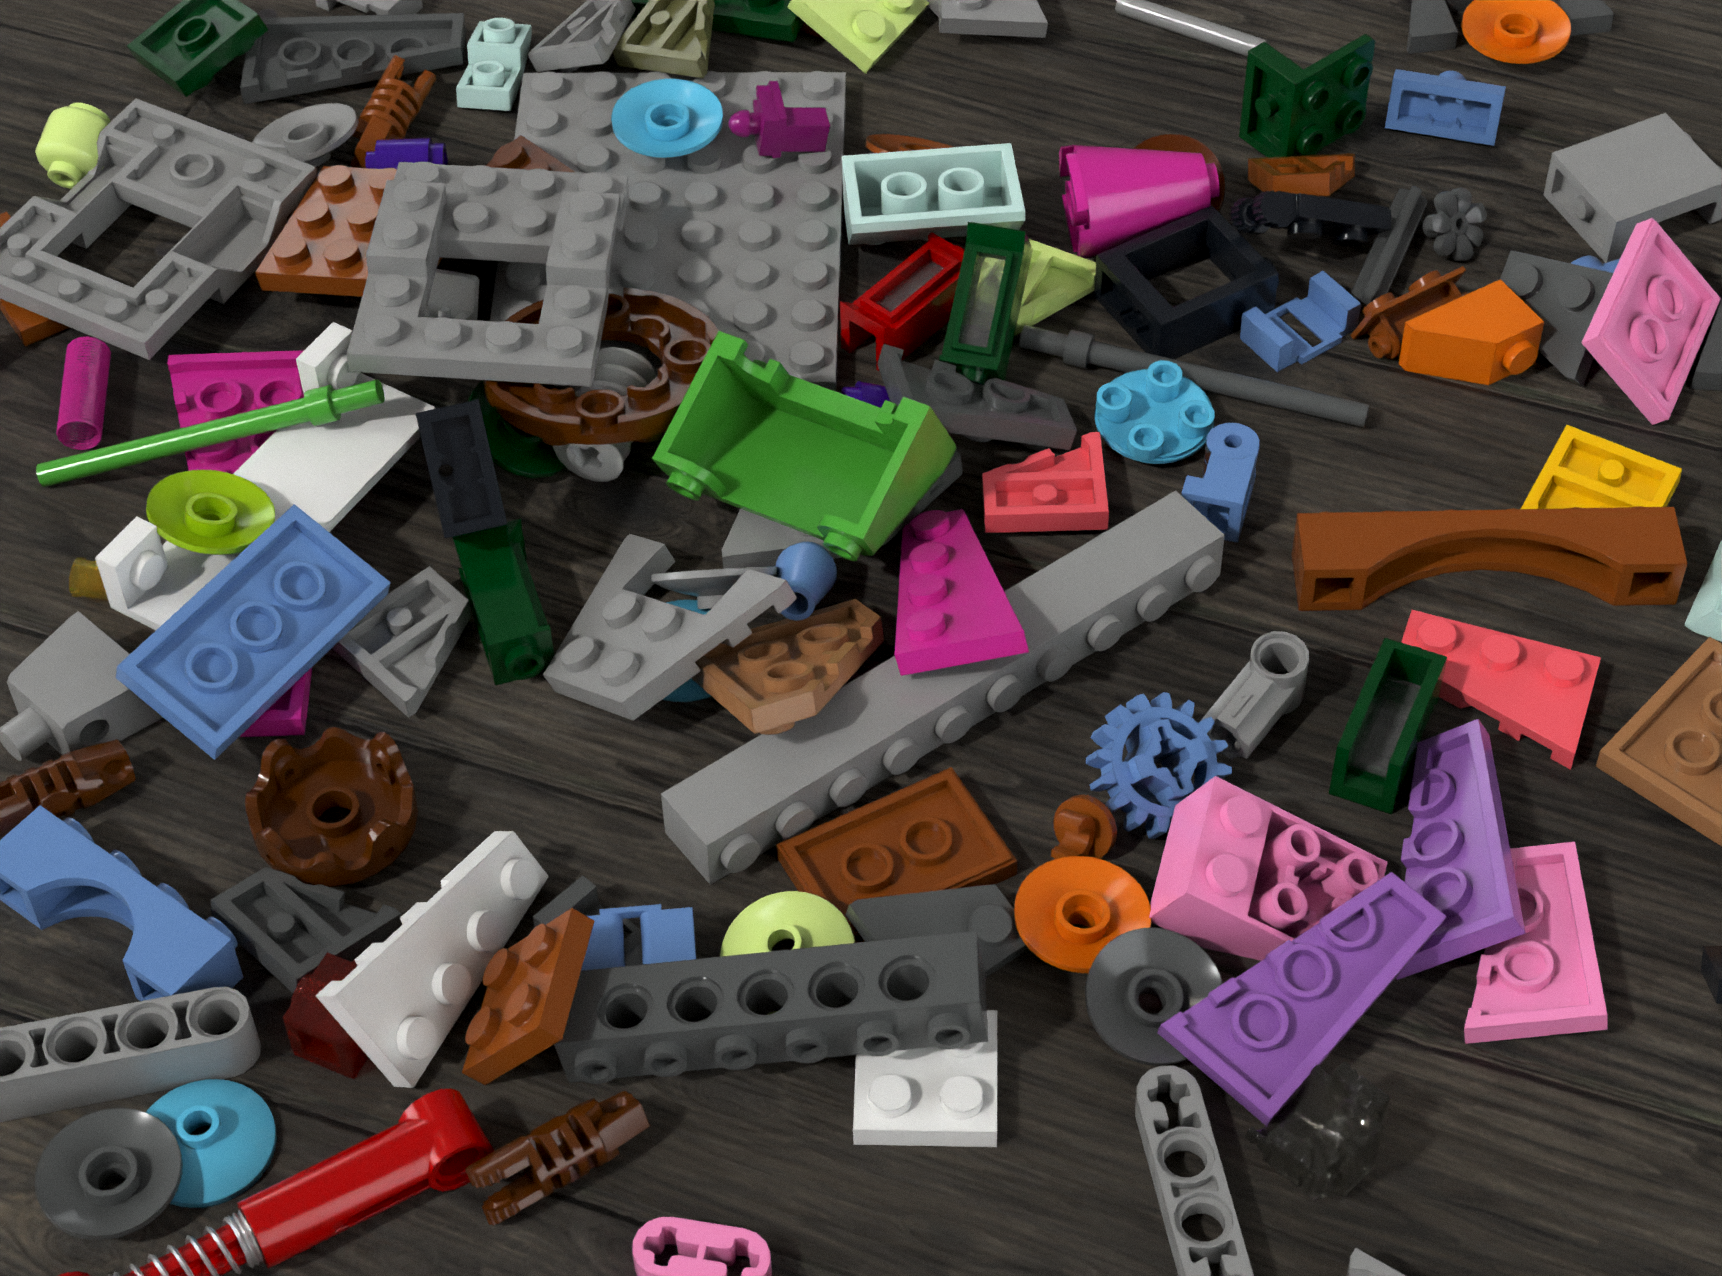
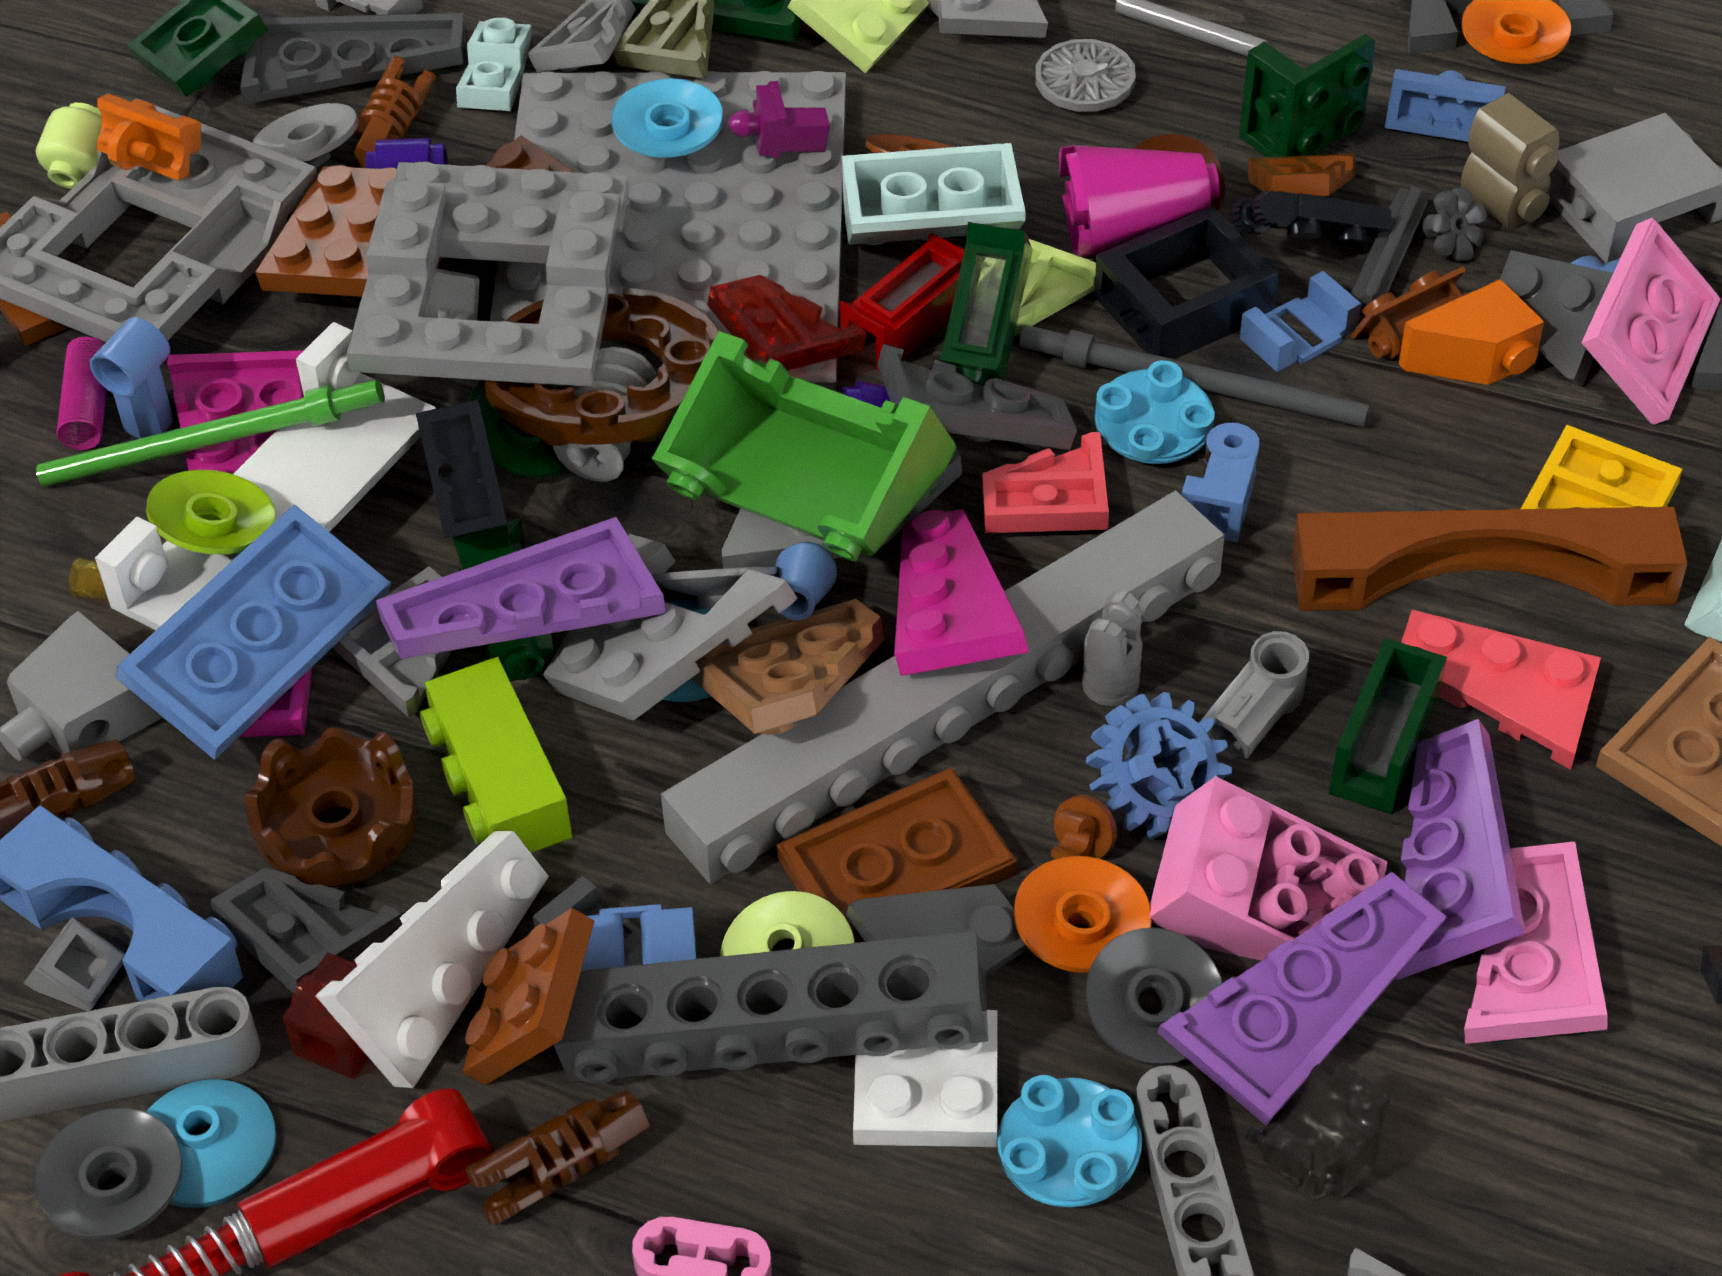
none -> light grey slope [24,917,126,1011]
none -> medium blue piece [90,317,174,439]
none -> orange hips [97,94,201,181]
none -> medium lavender wing [376,517,666,659]
none -> lime brick [420,657,572,853]
none -> clear red wing [707,275,867,371]
none -> medium azure dish [997,1075,1142,1208]
none -> light grey wheel [1035,39,1136,112]
none -> light grey hinge [1082,590,1143,707]
none -> dark tan brick [1461,93,1559,231]

